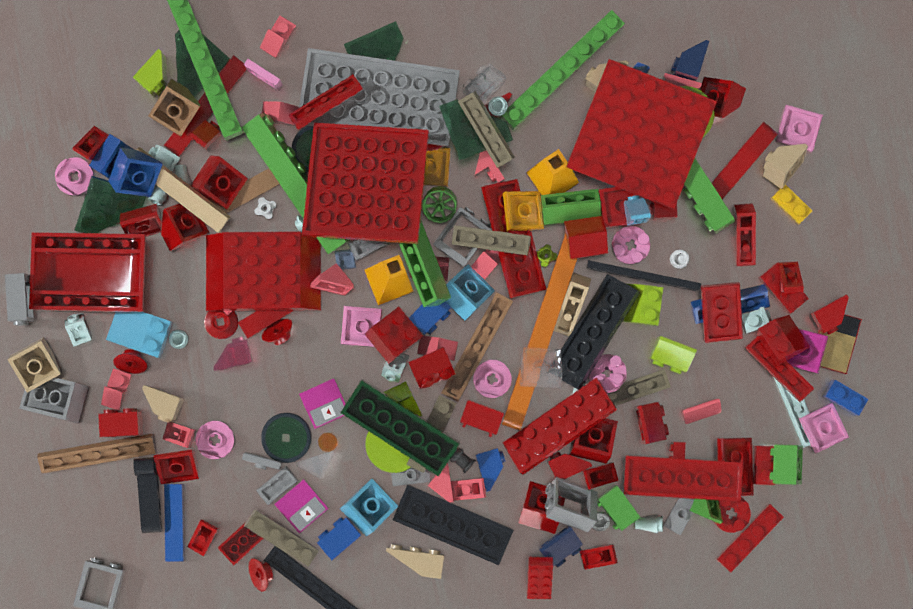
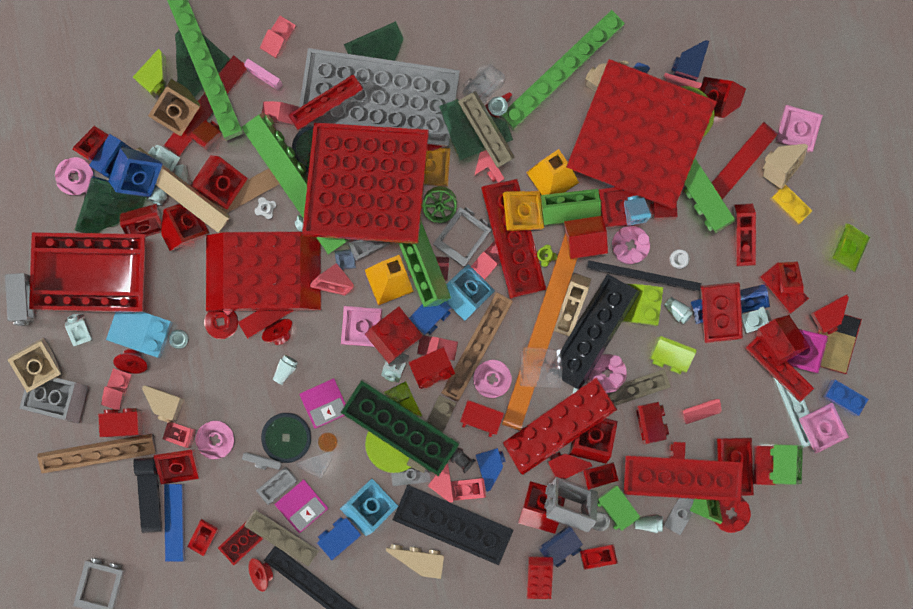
clear pink slope [213,337,253,371] -> none
dark tan plate [452,225,531,255] -> none
red plate [717,504,784,573] -> none
none -> light aqua cone [273,355,298,385]
none -> light aqua cone [664,297,694,324]
none -> clear neon green slope [828,223,870,272]

